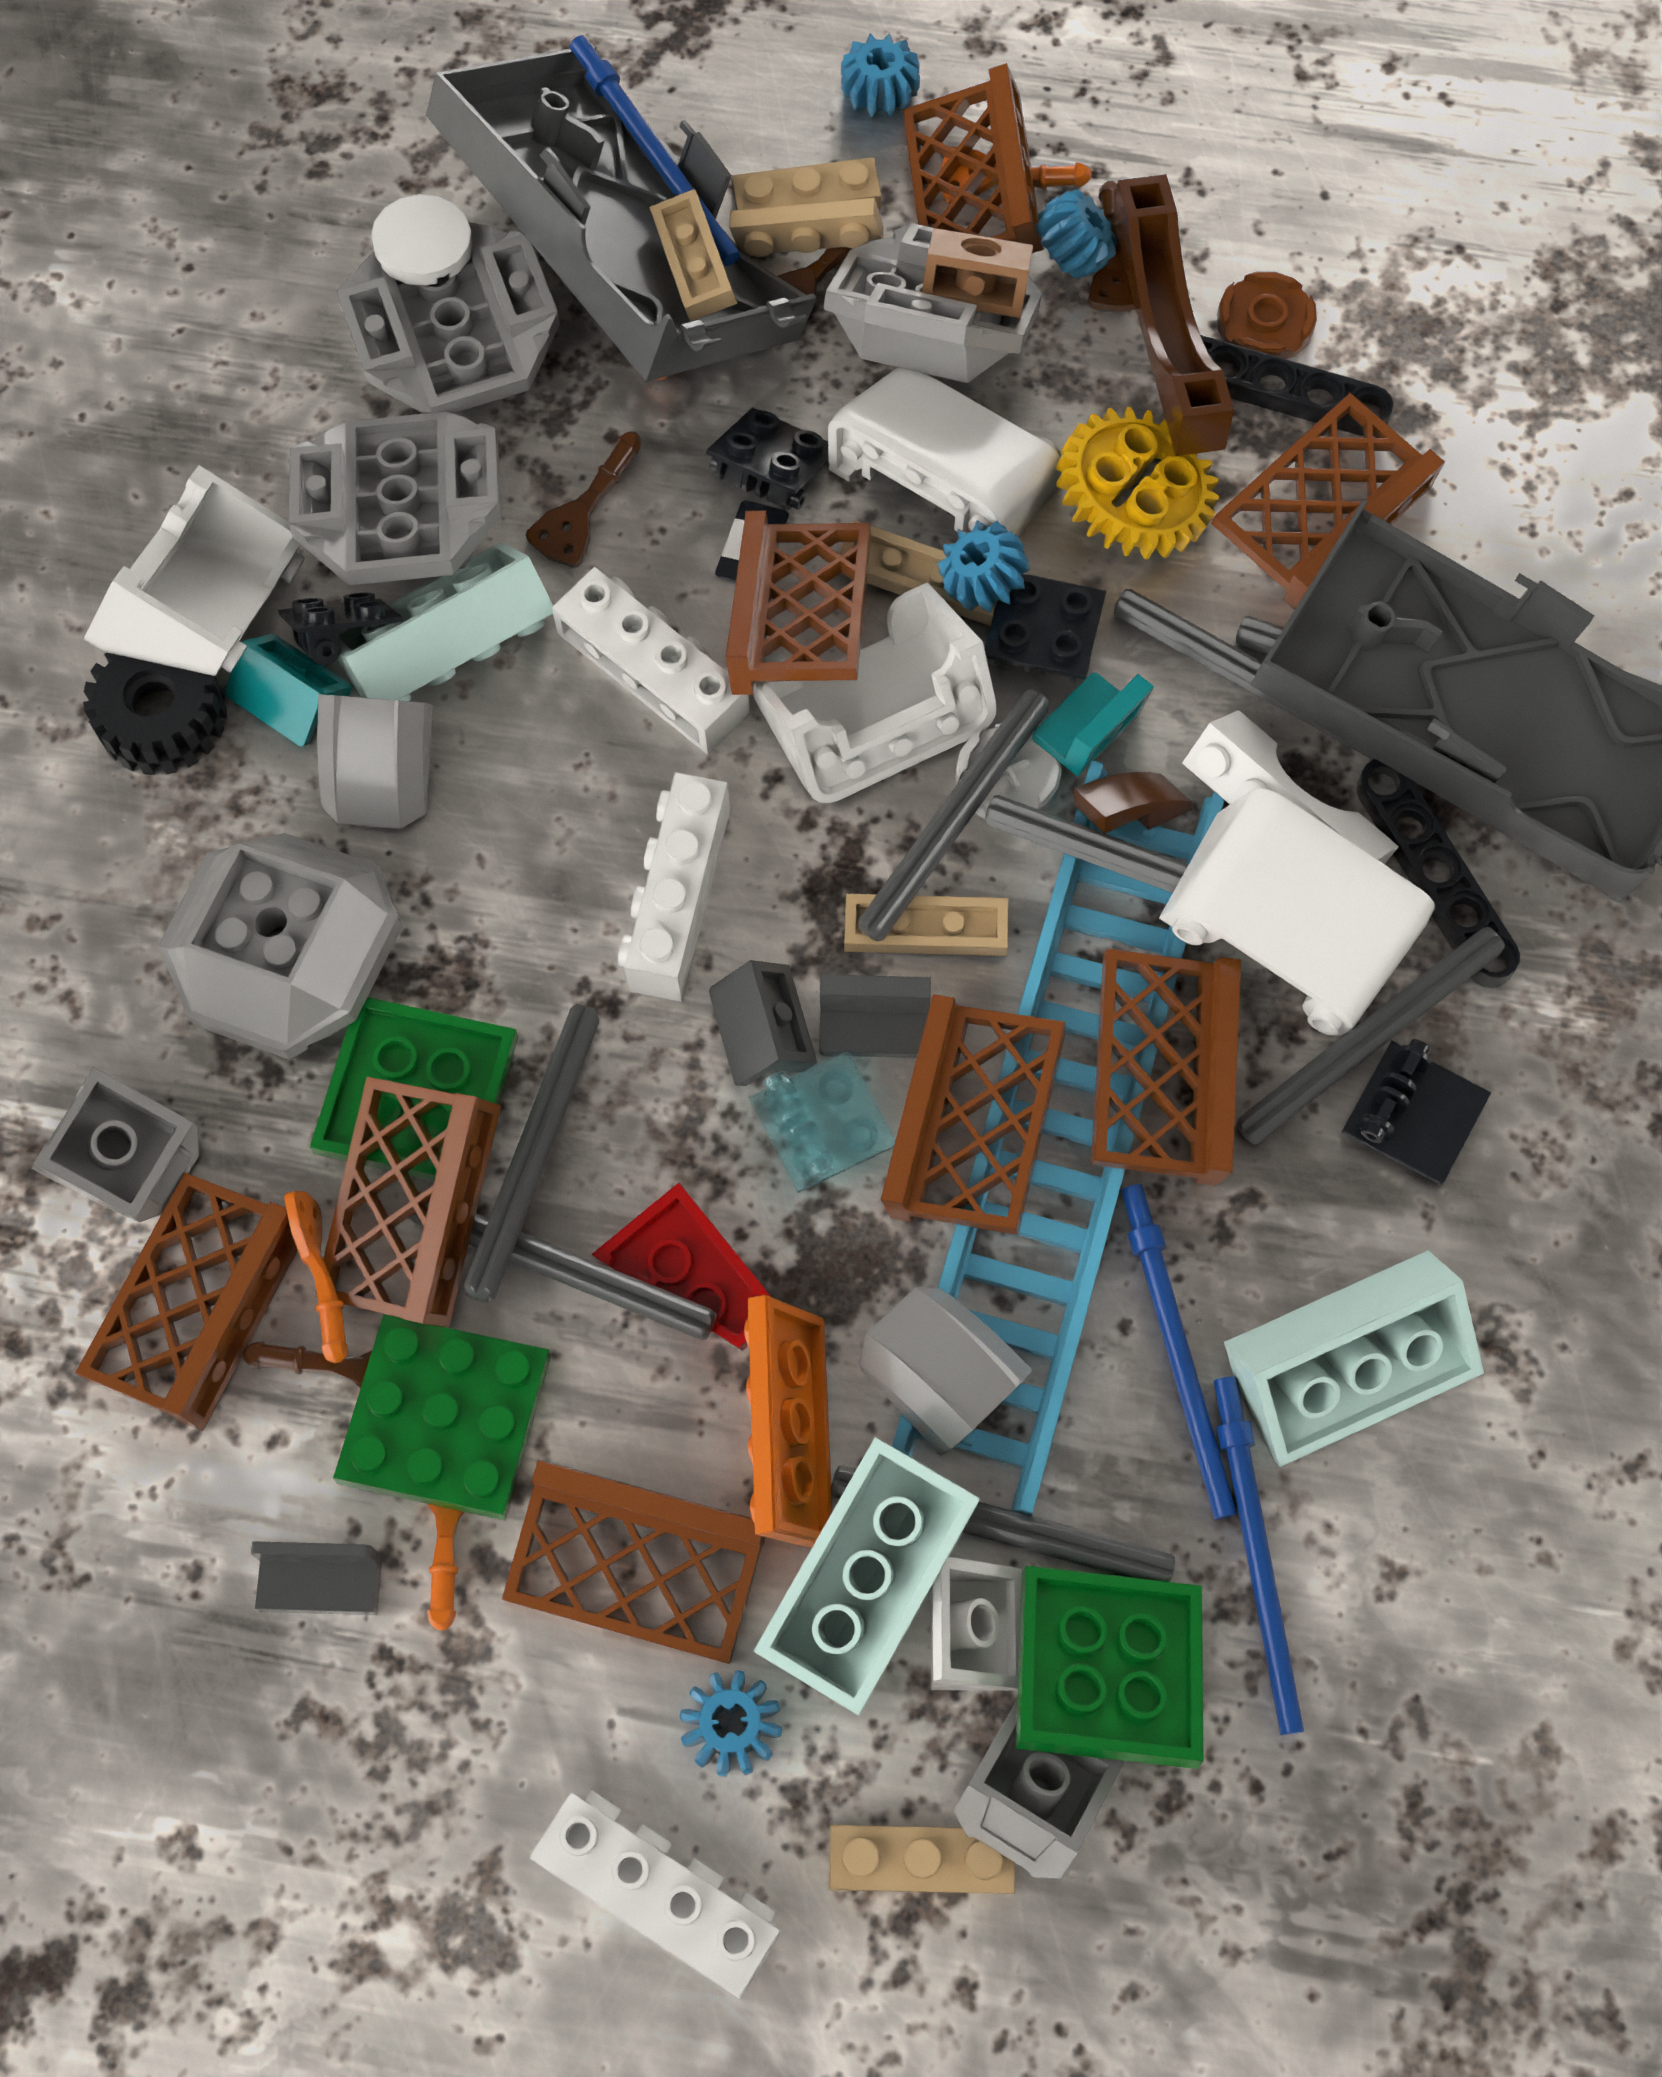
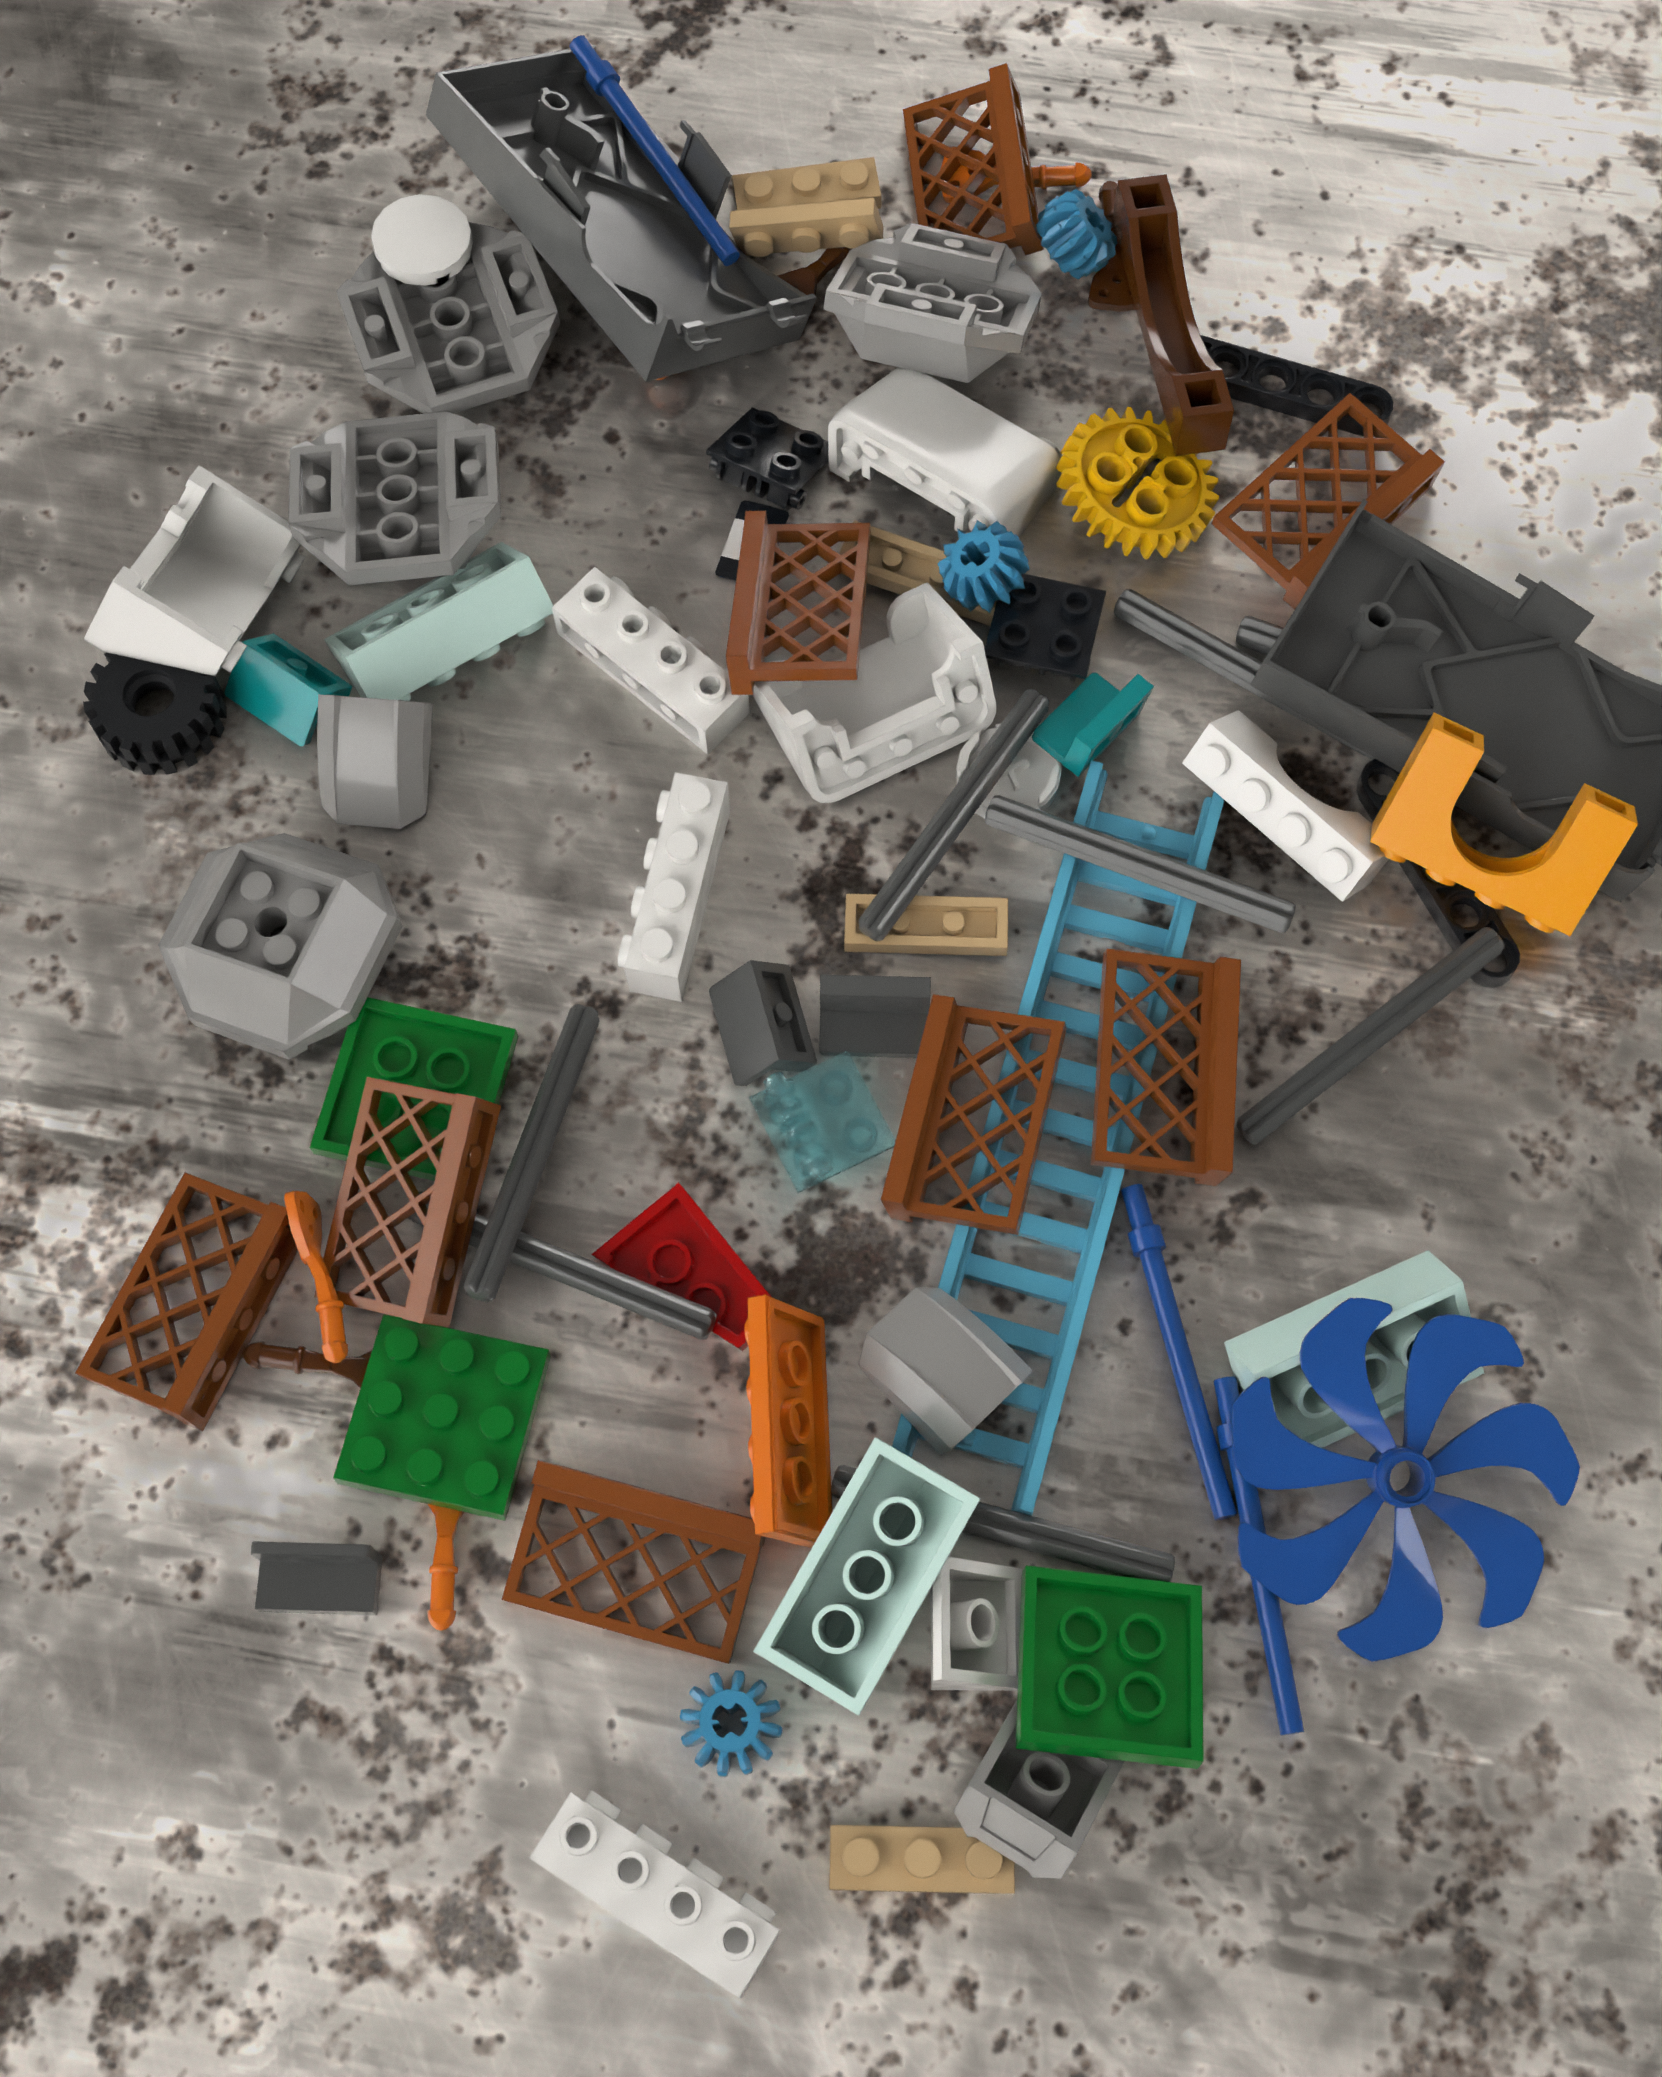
light grey slope [31,1066,199,1222] -> none
black hinge [278,592,403,665] -> none
reddish brown piece [526,431,641,568] -> none
tan plate [649,189,737,322] -> none
dark azure gear [841,32,920,118] -> none
medium nougat brick [922,228,1033,318] -> none
reddish brown slope [1074,772,1192,834] -> none
white windscreen [1159,788,1435,1037] -> none
dark orange tile [1217,272,1317,359] -> none
black hinge [1342,1039,1491,1186] -> none
none -> blue piece [1231,1298,1580,1661]
none -> light orange arch [1370,712,1638,936]

